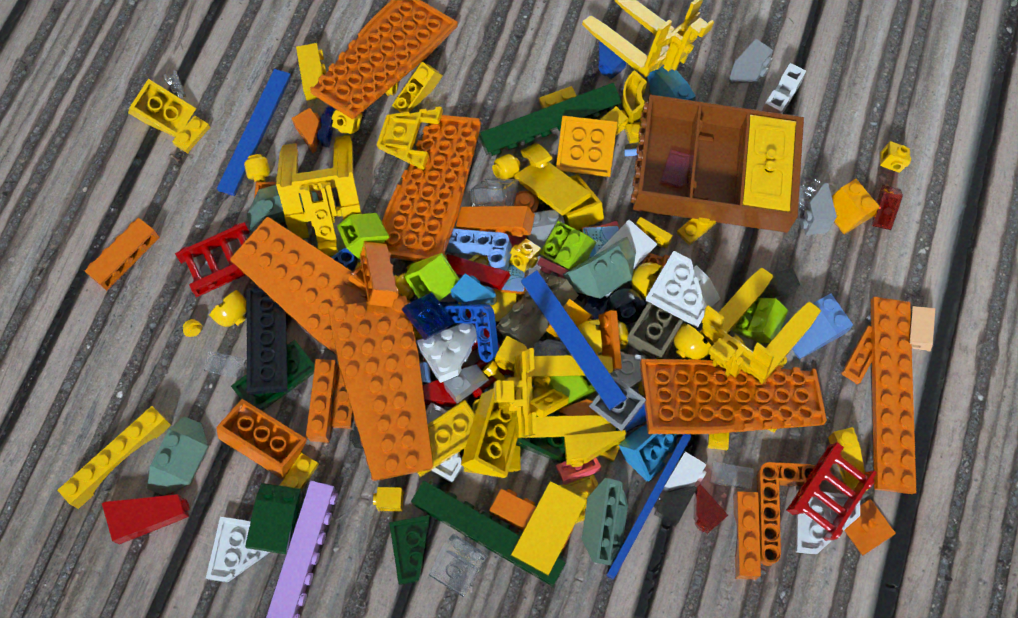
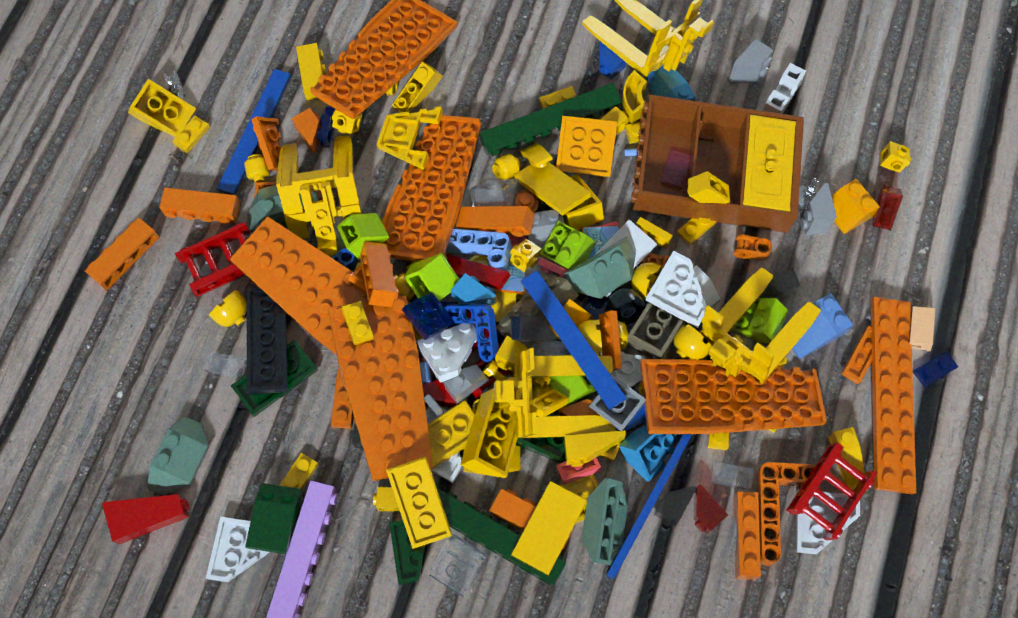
yellow arch [57,406,171,509] -> none
yellow plate [183,319,202,337] -> none
orange slope [217,399,307,479] -> none
orange arch [306,359,339,443] -> none
white slope [663,452,707,492] -> none
orange piece [844,499,896,556] -> none
none -> orange brick [159,188,241,224]
none -> orange wing [251,116,281,171]
none -> yellow plate [341,301,374,345]
none -> yellow tile [386,456,452,549]
none -> light grey tile [424,394,444,417]
none -> clear smoke slope [511,312,556,342]
none -> yellow slope [687,171,730,203]
none -> orange piece [734,234,772,261]
none -> clear blue plate [913,351,958,388]

